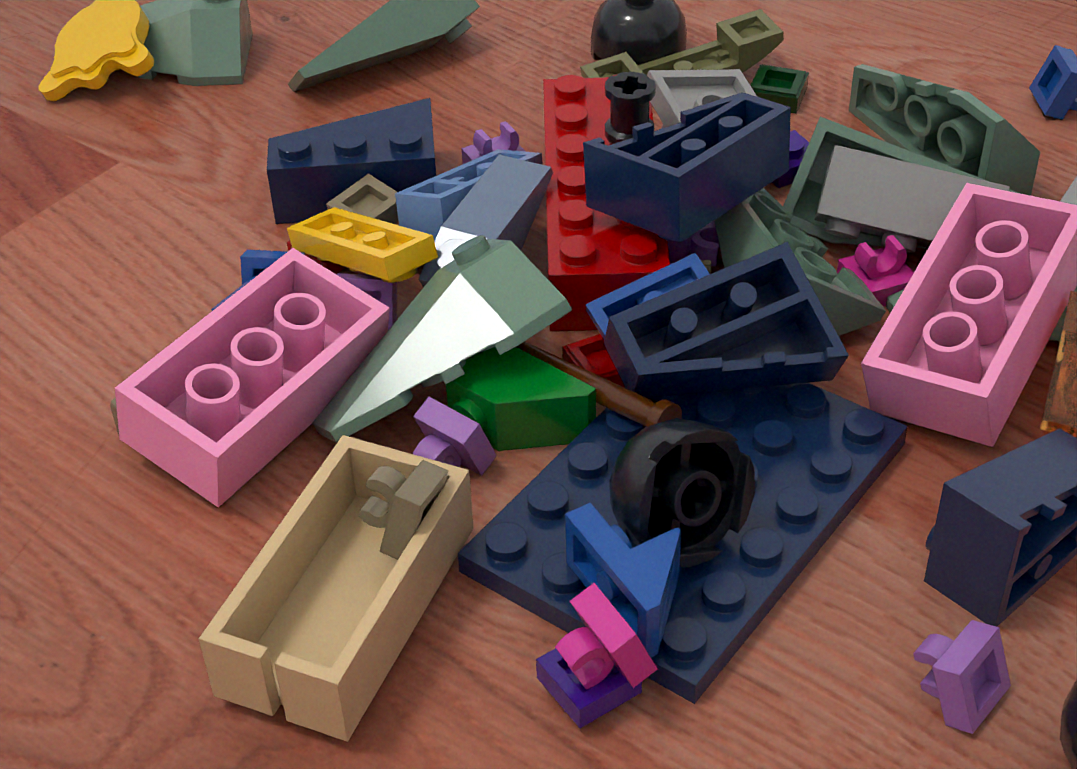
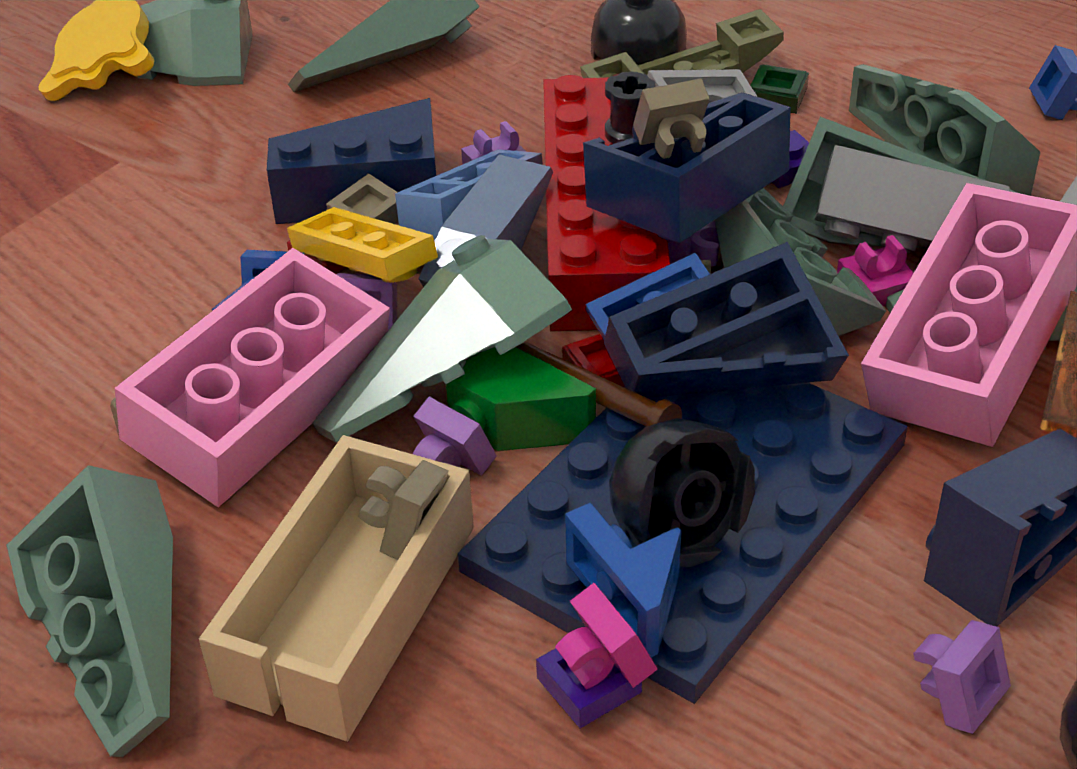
none -> sand green wedge [6,465,173,757]
none -> dark tan tile [633,78,710,159]

